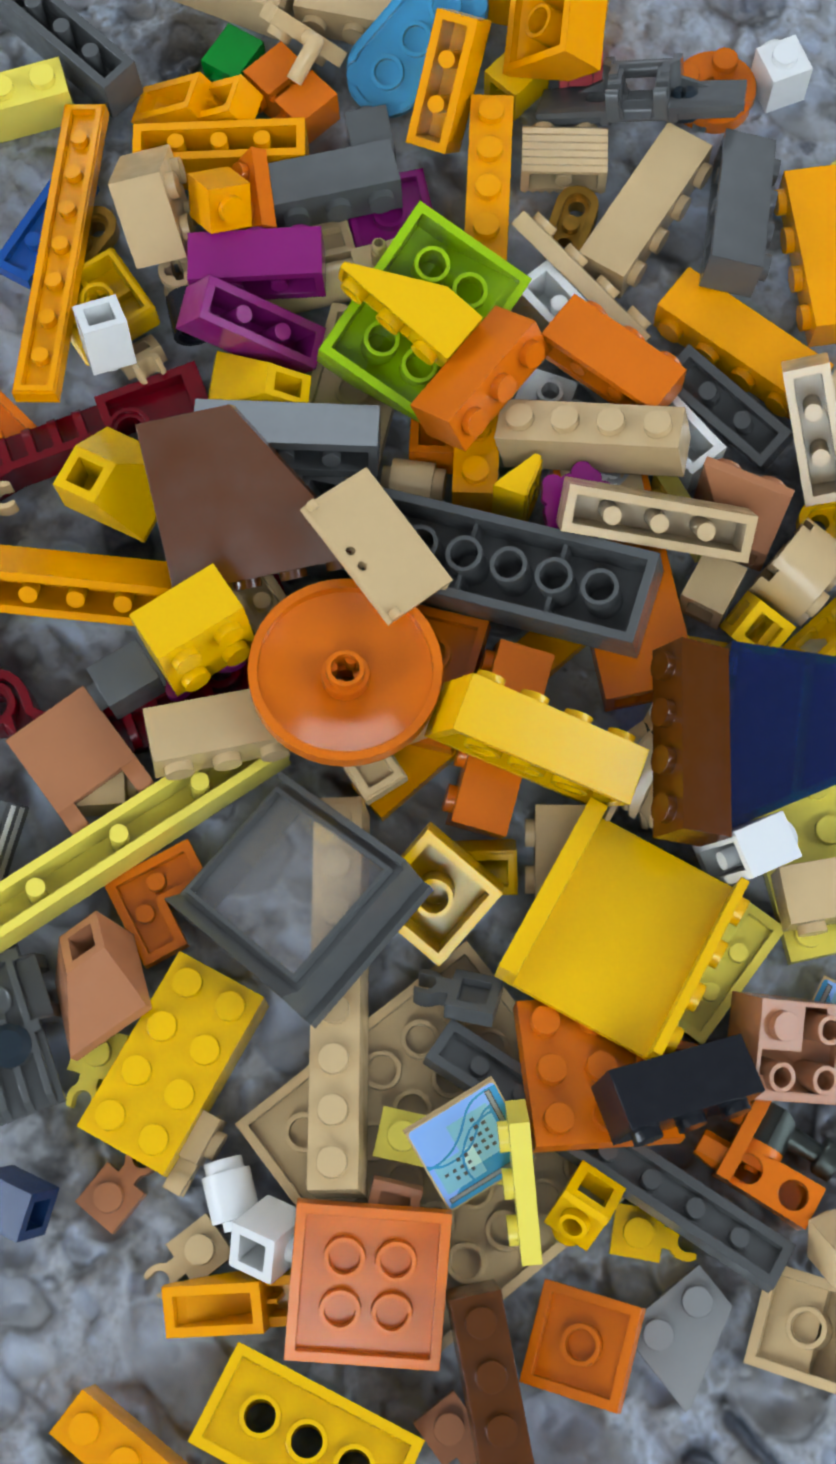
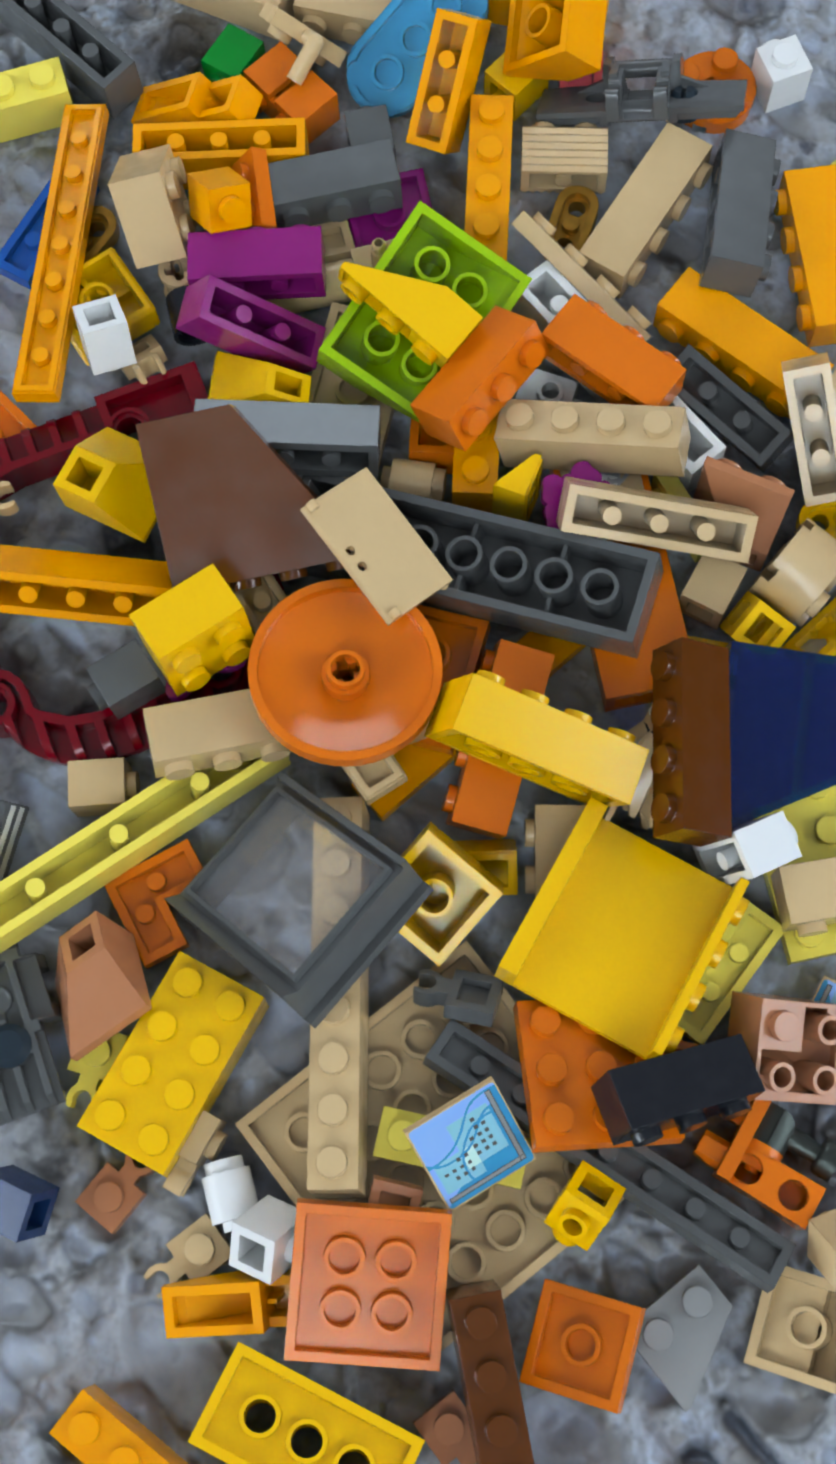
nougat flag [5,686,155,835] -> none
light yellow plate [497,1099,543,1266] -> none
yellow plate [608,1203,697,1263] -> none

